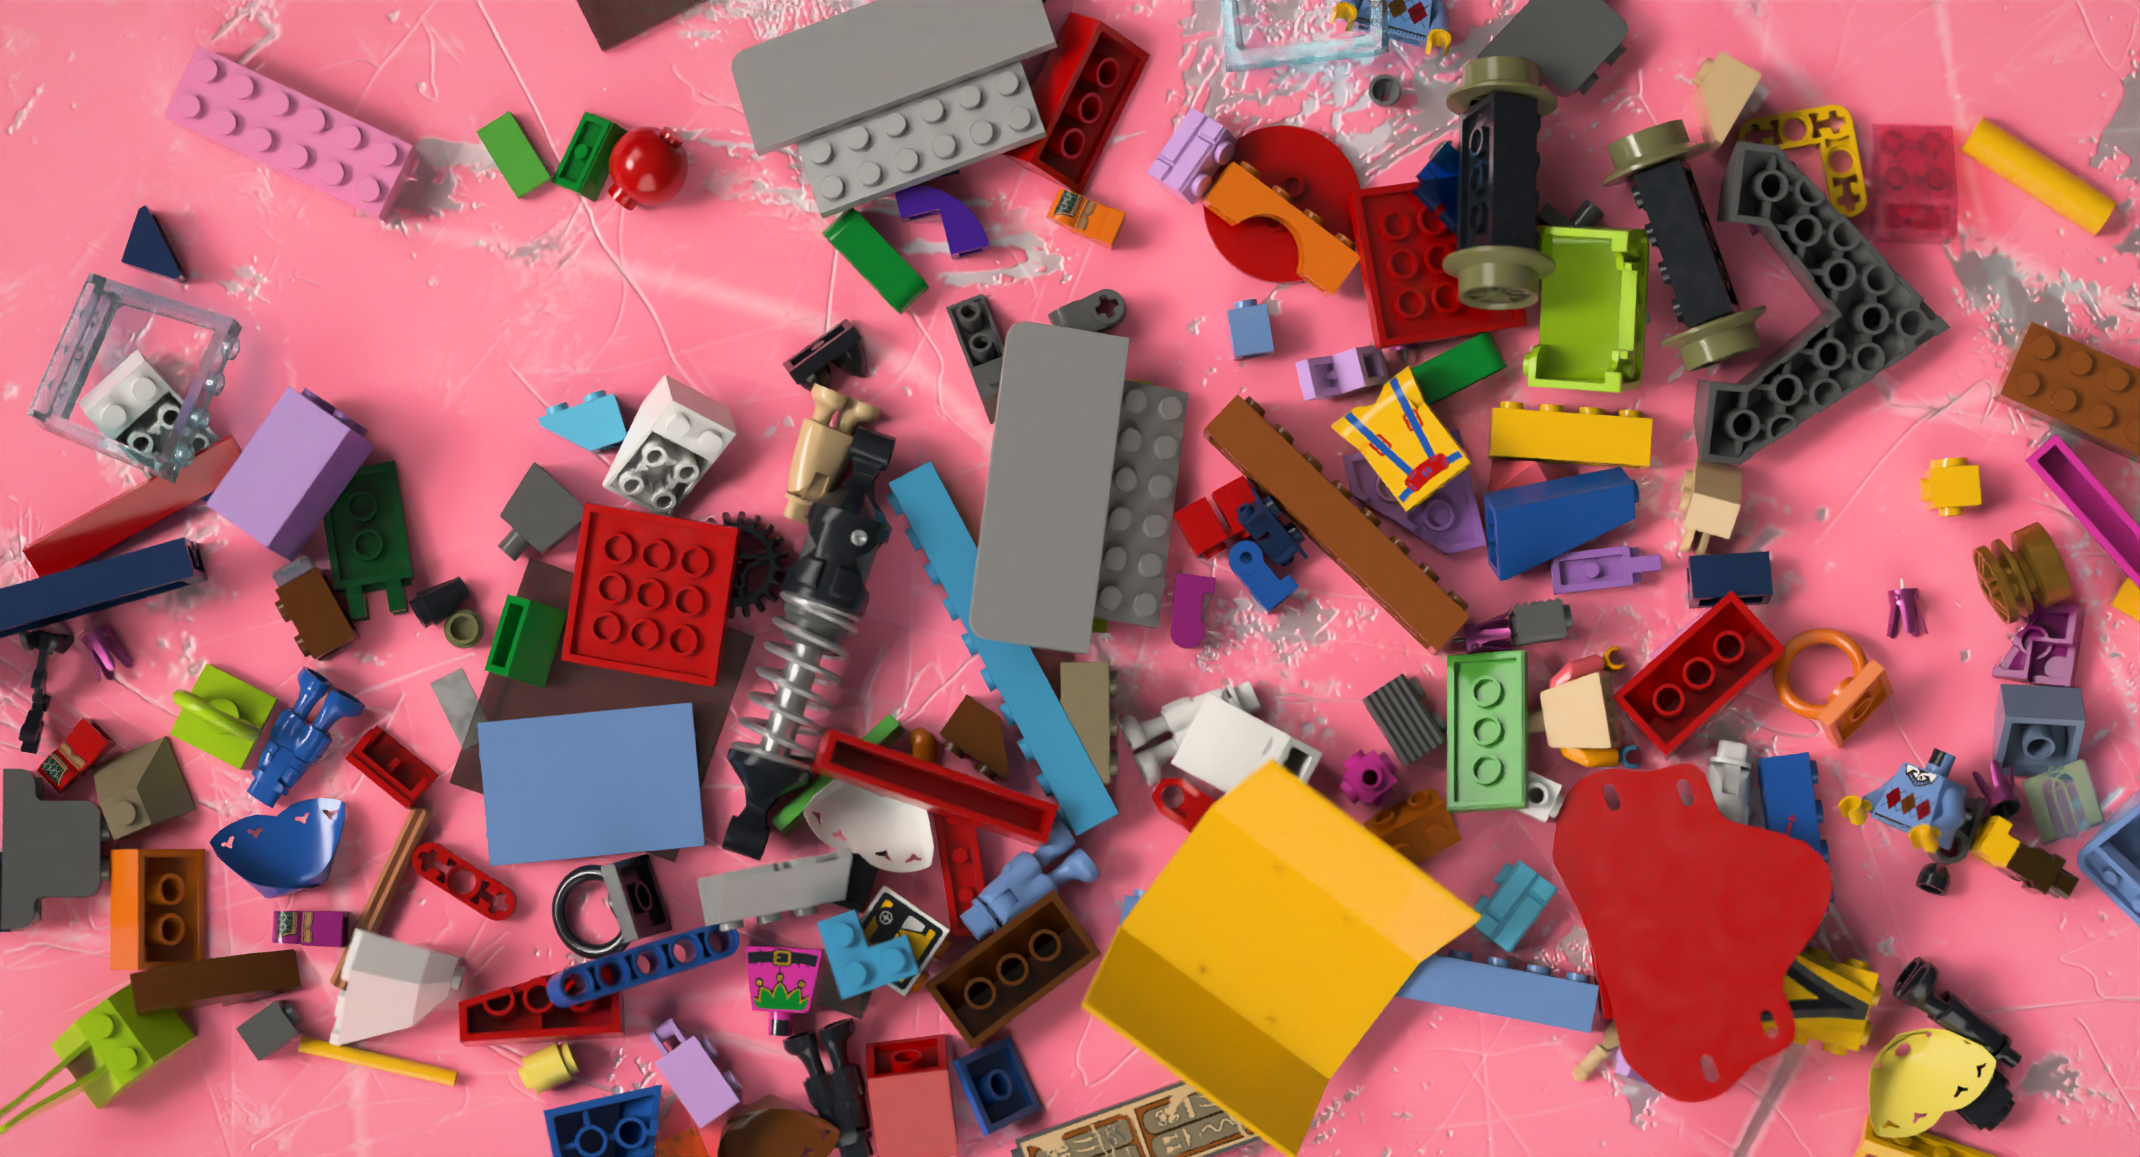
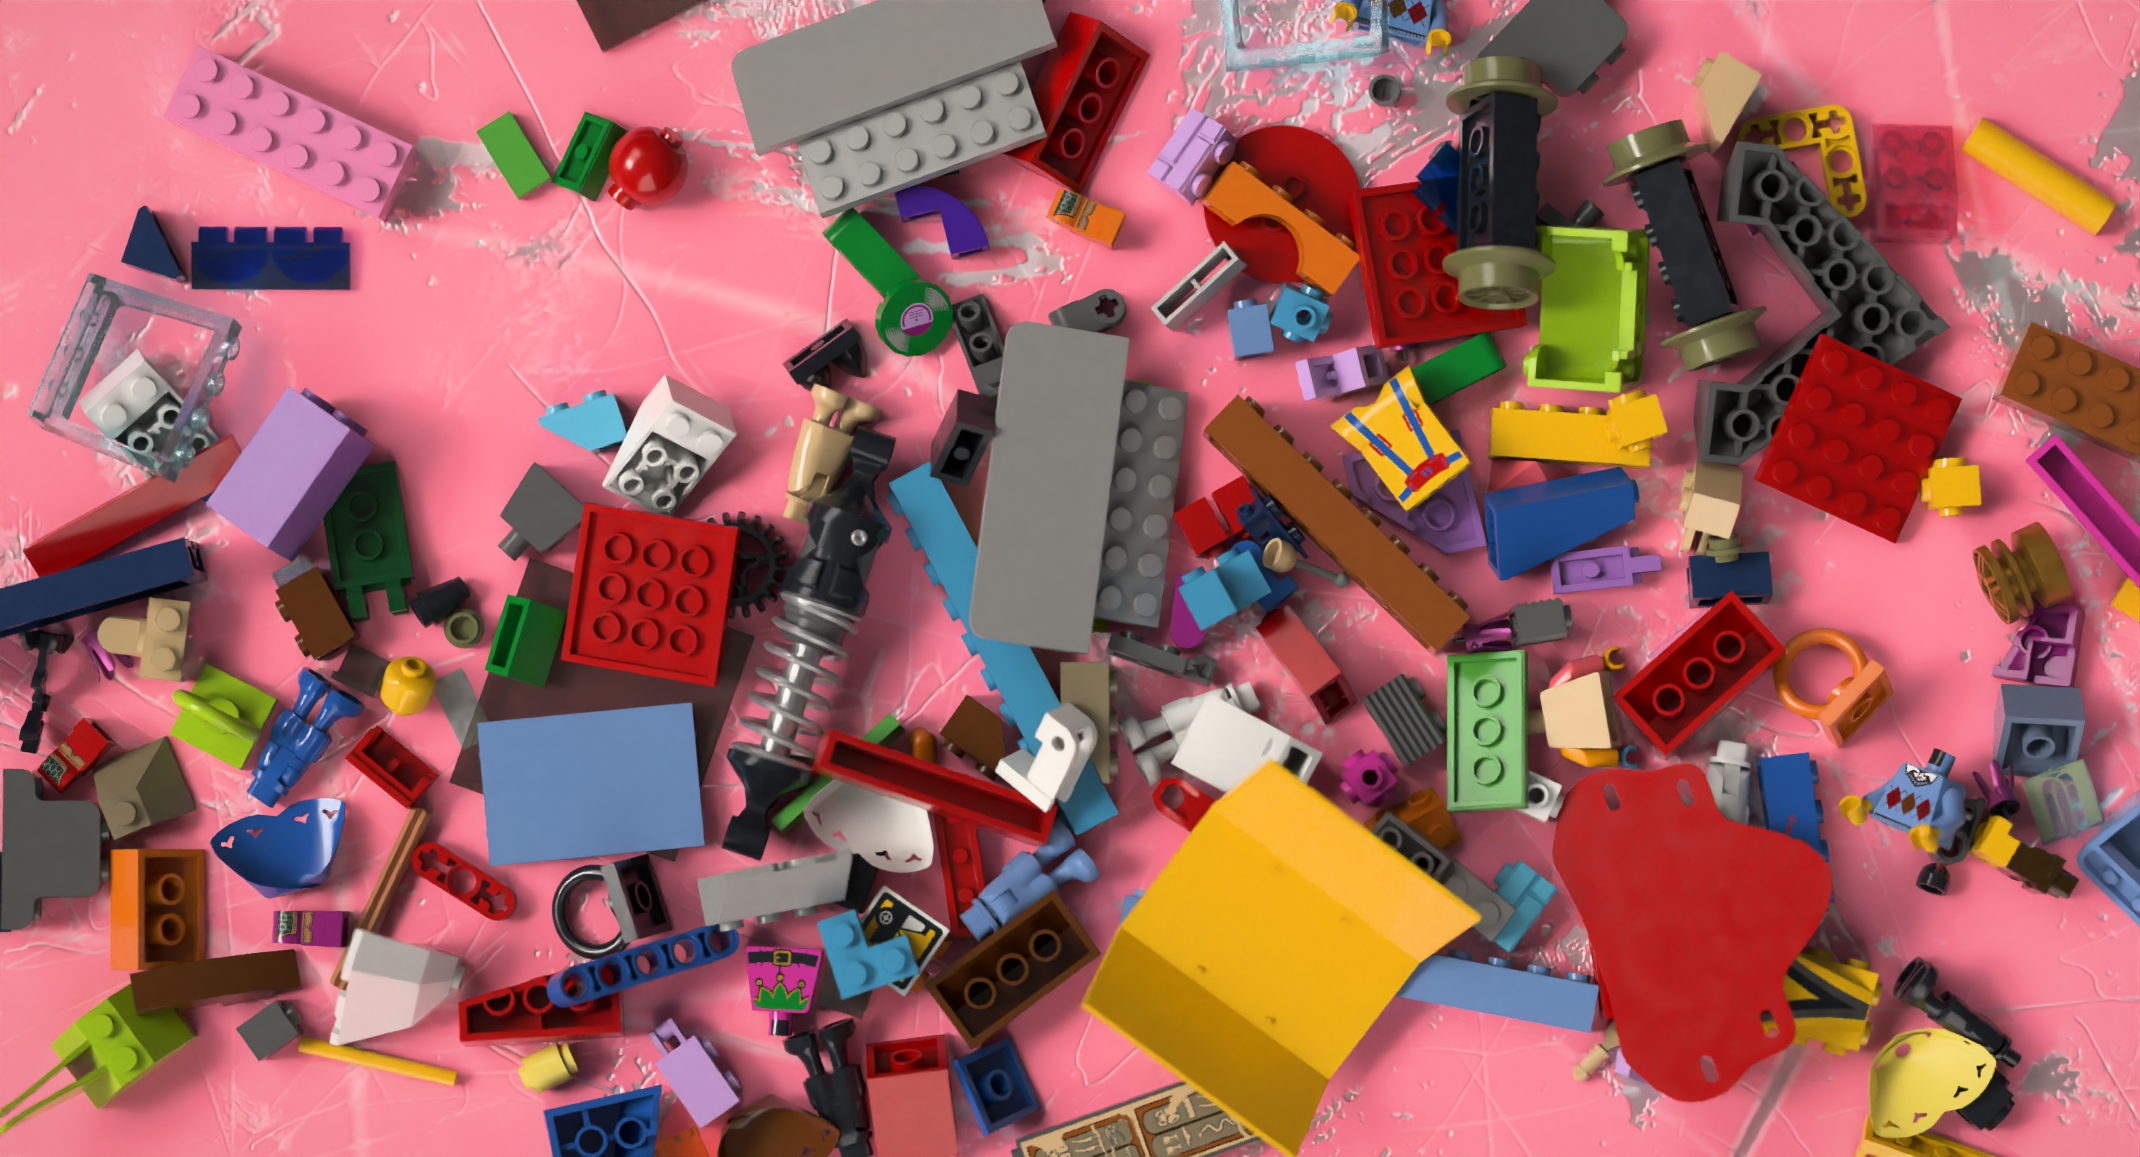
flat silver piece [1887,578,1929,639] -> none
none -> tan brick [97,597,190,682]
none -> clear blue windscreen [191,226,351,290]
none -> clear smoke panel [330,644,391,699]
none -> yellow head [380,656,436,716]
none -> green tile [875,278,953,357]
none -> black brick [930,389,996,487]
none -> white piece [995,702,1098,812]
none -> dark grey hinge [1105,630,1217,687]
none -> light grey piece [1151,241,1249,331]
none -> dark azure brick [1177,547,1271,631]
none -> red slope [1255,604,1358,725]
none -> tan hinge [1262,538,1349,588]
none -> dark azure brick [1269,281,1333,343]
none -> light grey slope [1371,811,1517,941]
none -> yellow brick [1603,389,1668,453]
none -> olive plate [1705,533,1746,563]
none -> red plate [1753,333,1962,544]

